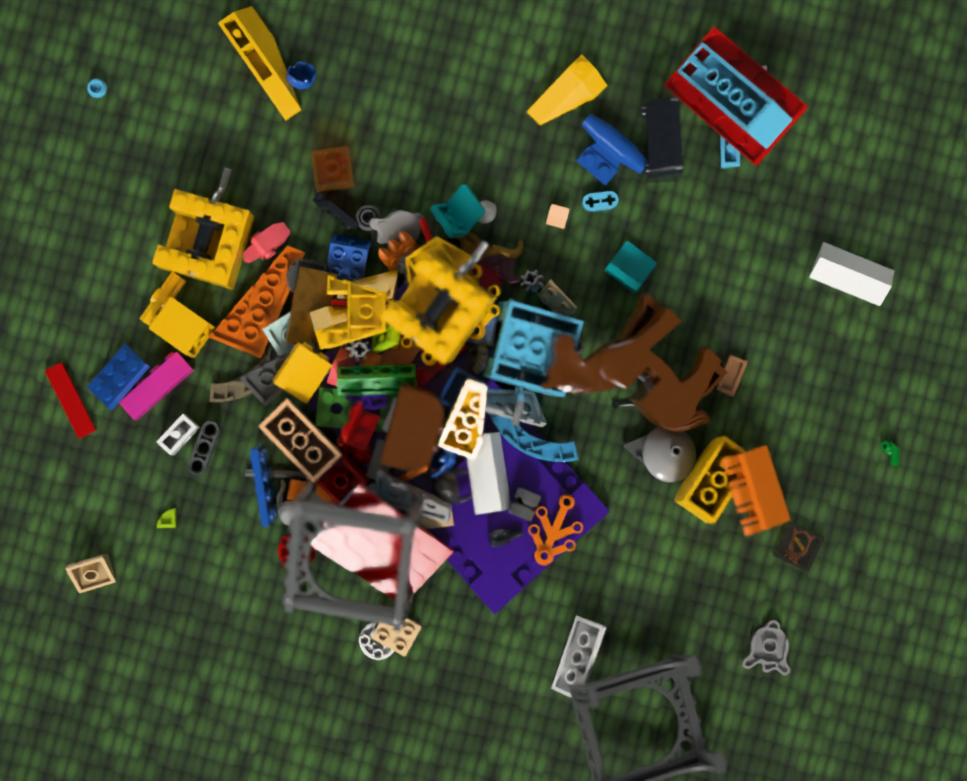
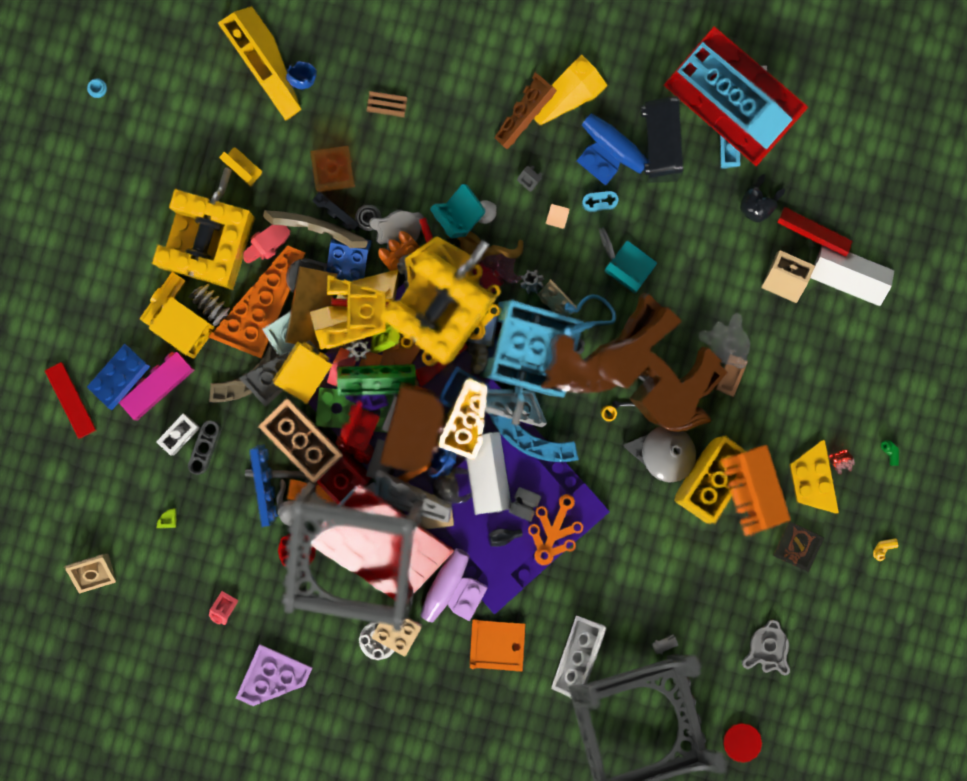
none -> light grey piece [188,284,230,326]
none -> coral bracket [209,591,238,625]
none -> yellow bracket [219,147,263,186]
none -> lavender plate [236,644,313,706]
none -> dark tan tile [263,210,368,248]
none -> medium nougat tile [367,91,407,117]
none -> lavender plate [420,548,488,622]
none -> orange container [470,619,526,671]
none -> dark orange wing [495,72,557,150]
none -> dark grey tile [517,166,542,192]
none -> dark azure piece [564,294,616,336]
none -> dark grey wheel [599,227,615,260]
none -> yellow hinge [601,405,617,421]
none -> light grey pin [652,635,678,655]
none -> clear tile [699,313,750,369]
none -> red tile [723,723,762,763]
none -> black hair [740,174,785,223]
none -> tan slope [761,250,815,303]
none -> red tile [777,207,853,257]
none -> yellow wing [789,440,839,513]
none -> clear red tile [829,449,855,475]
none -> yellow arm [873,539,898,561]

